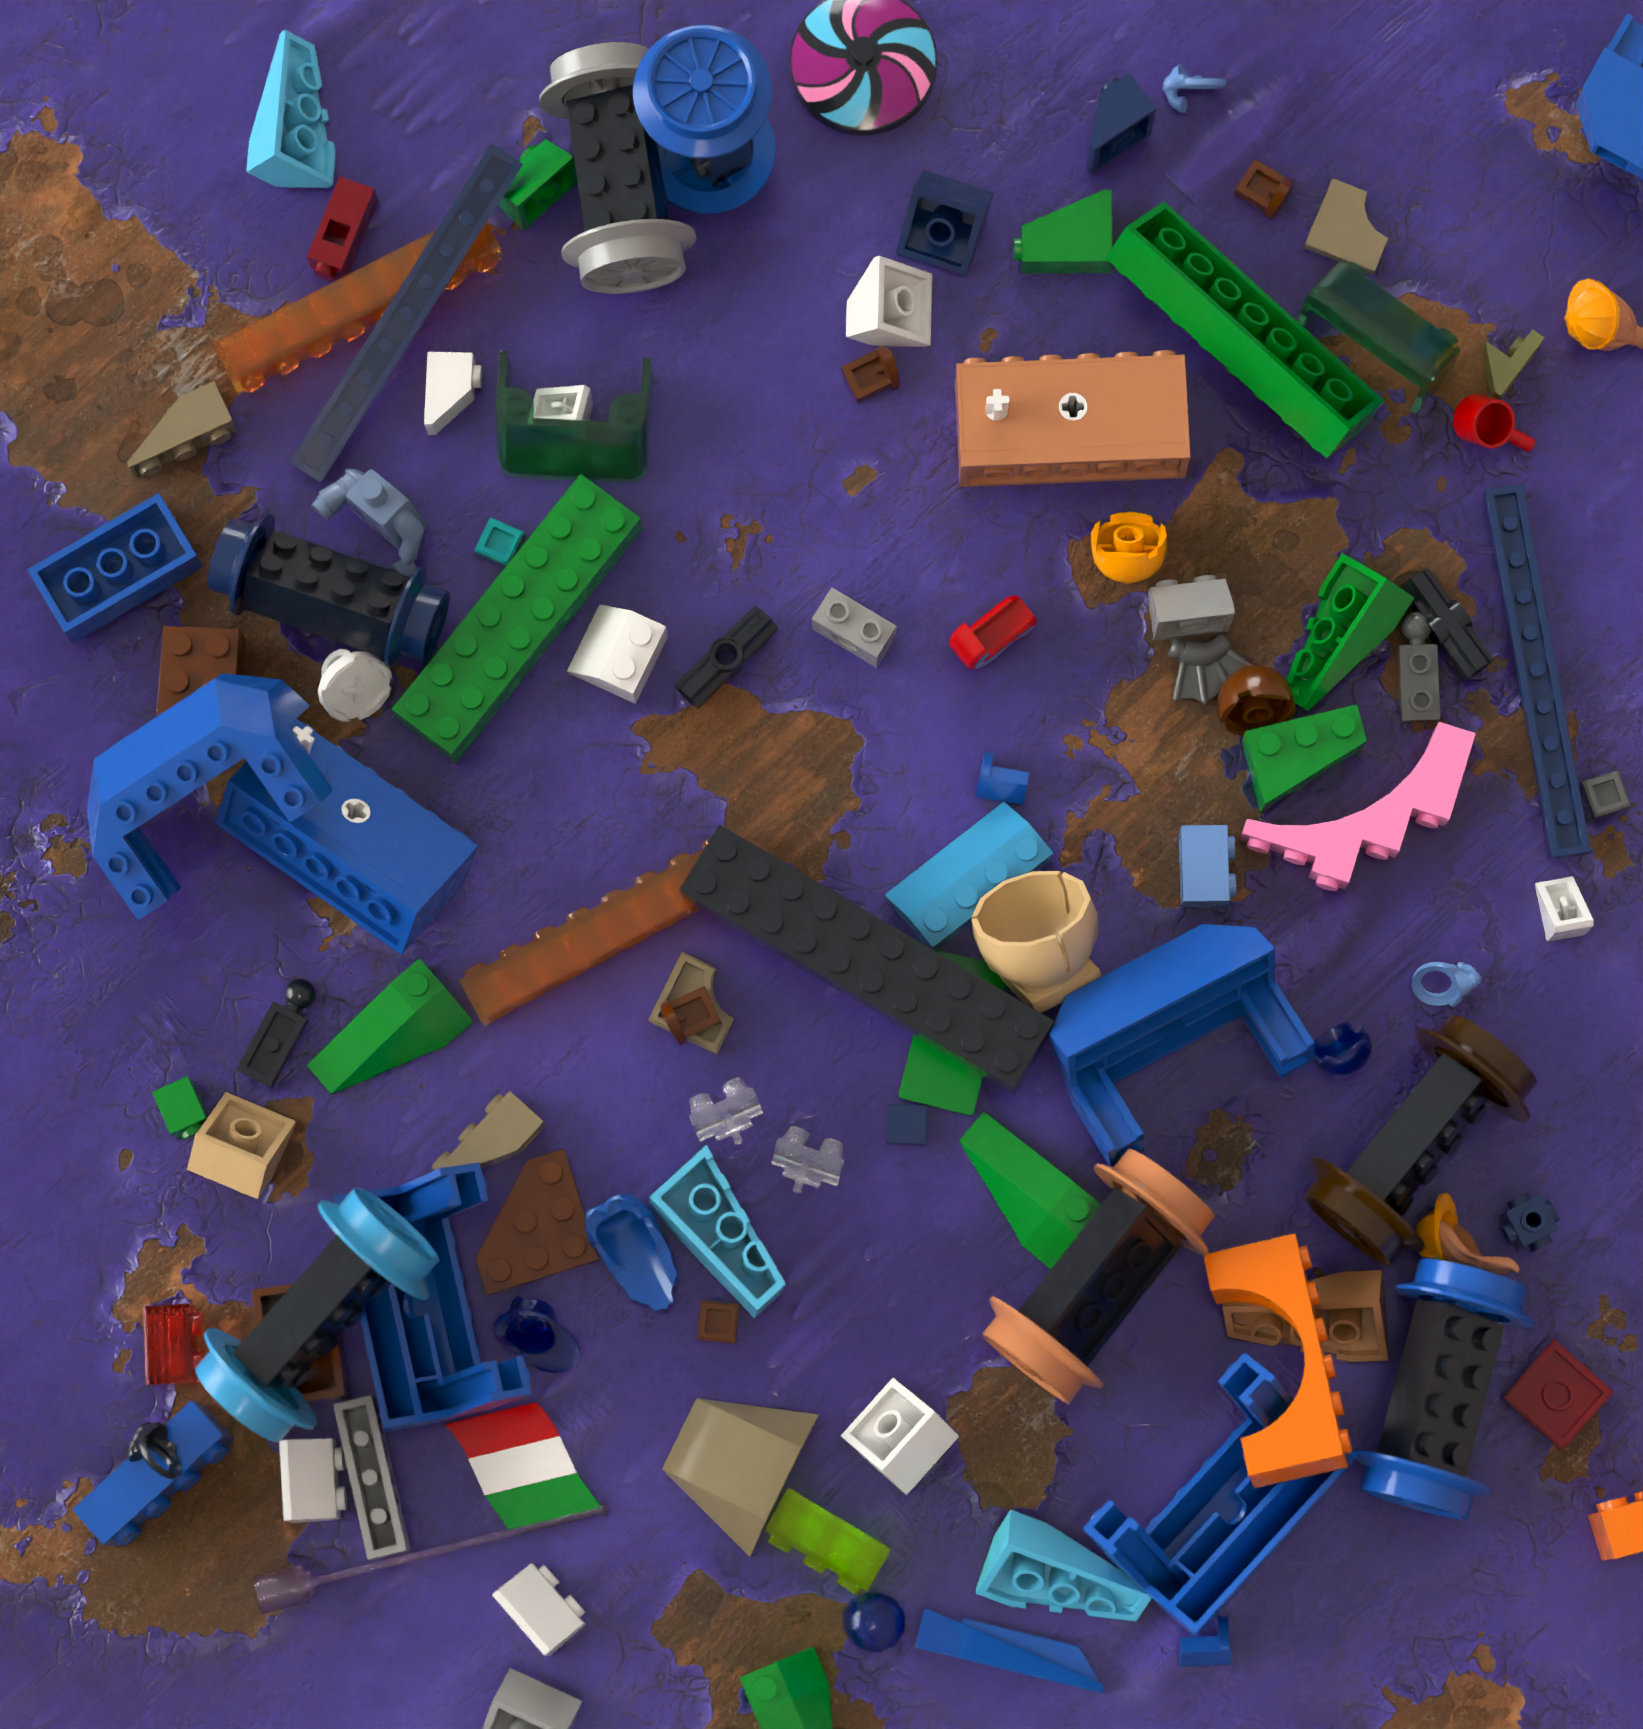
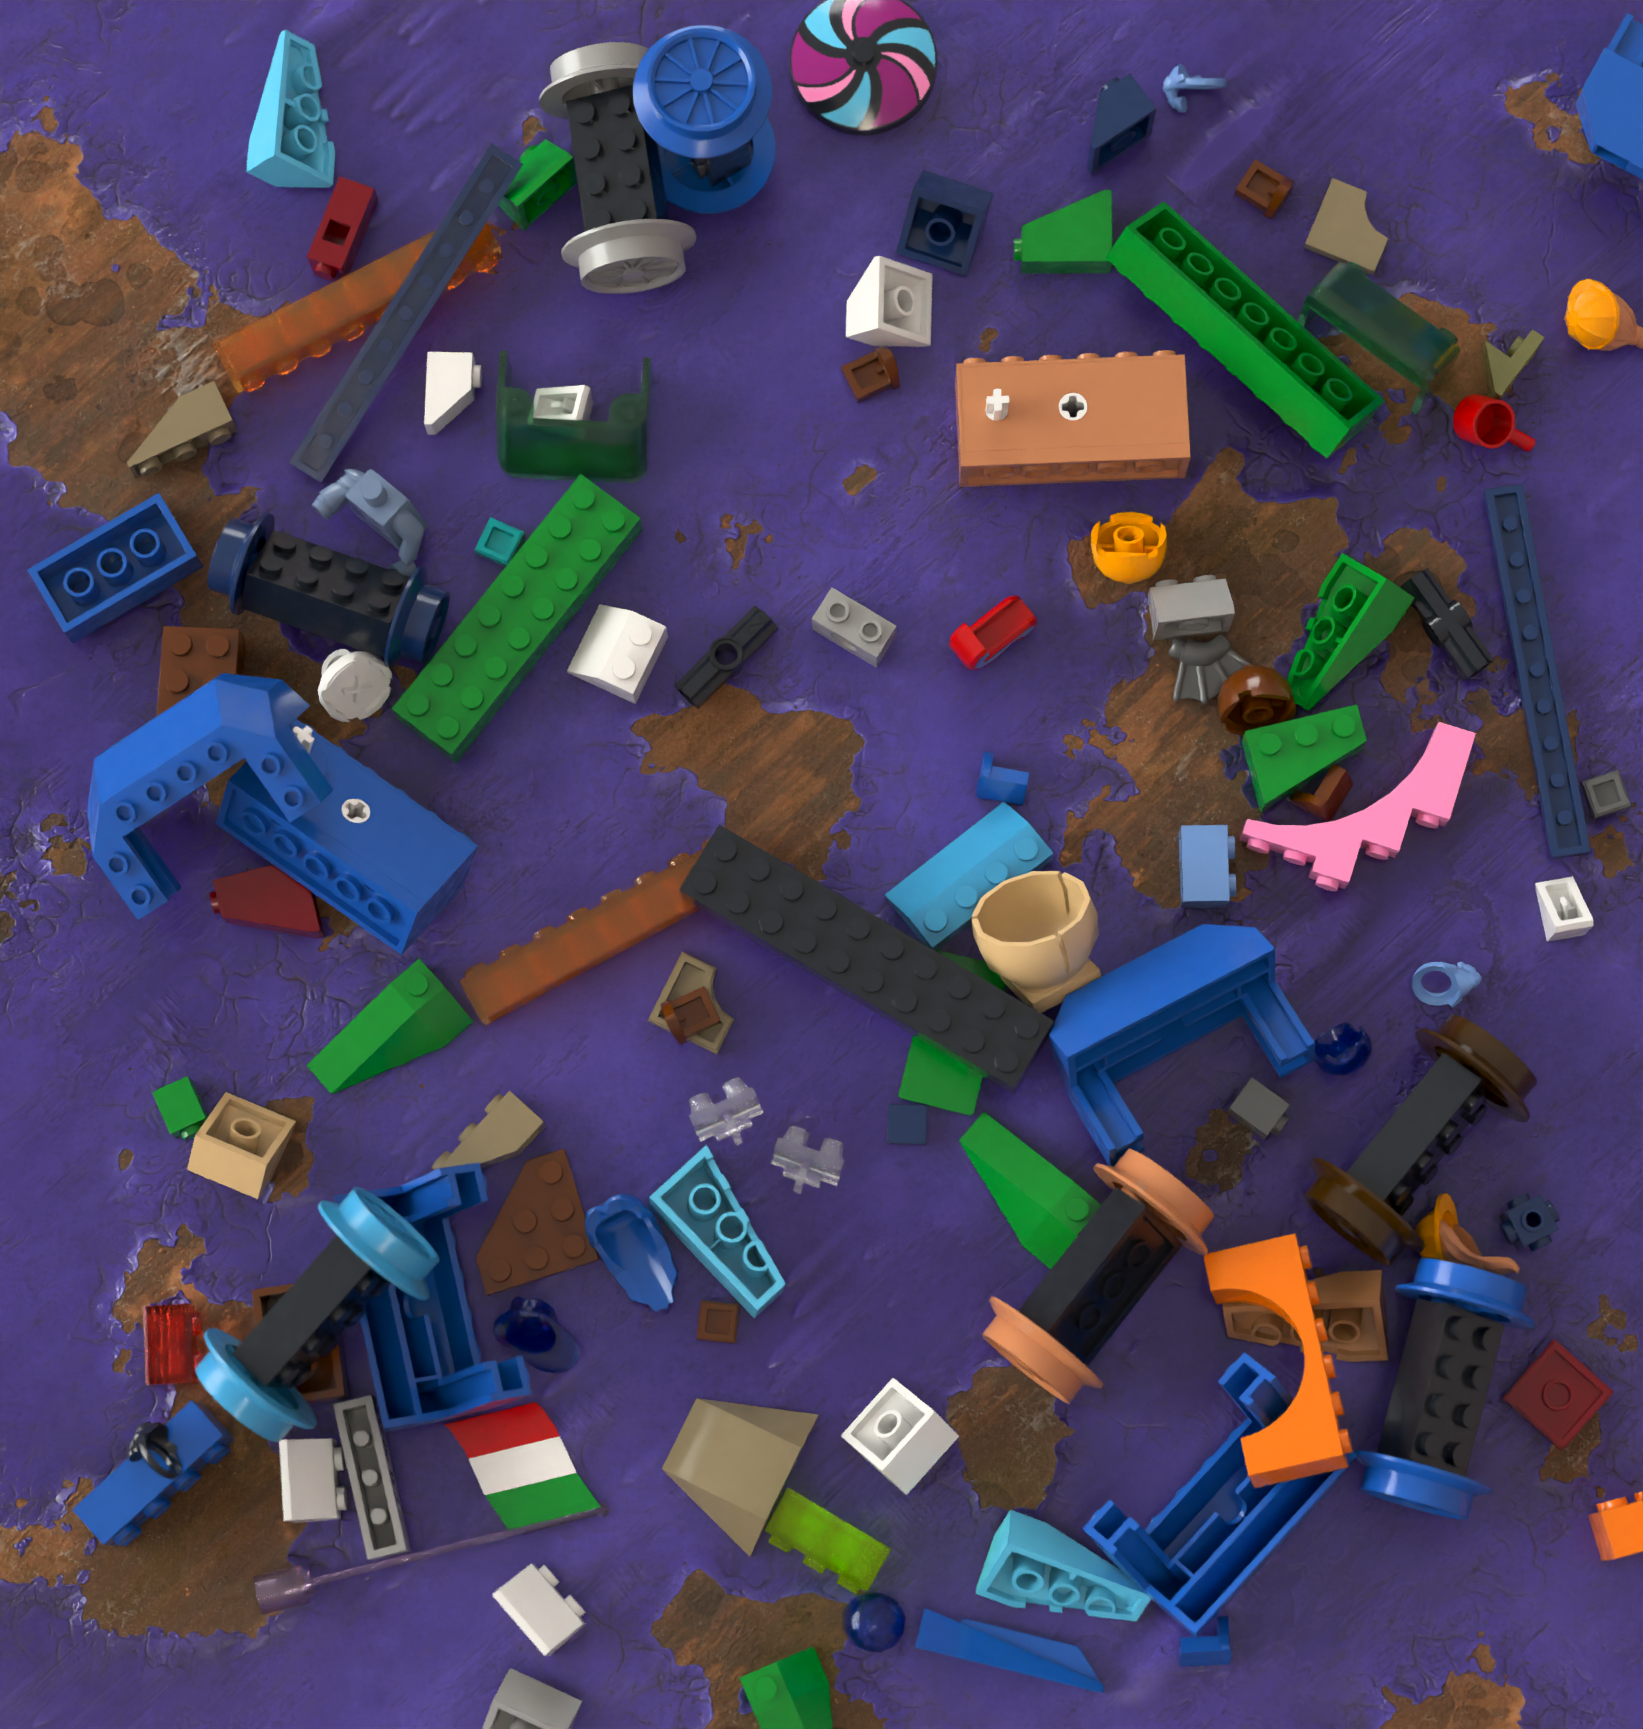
black plate [236,979,316,1089] -> none
dark grey plate [1397,612,1441,723] -> none
none -> dark red slope [209,865,325,939]
none -> dark grey brick [1226,1077,1290,1140]
none -> reddish brown tile [1289,764,1353,822]

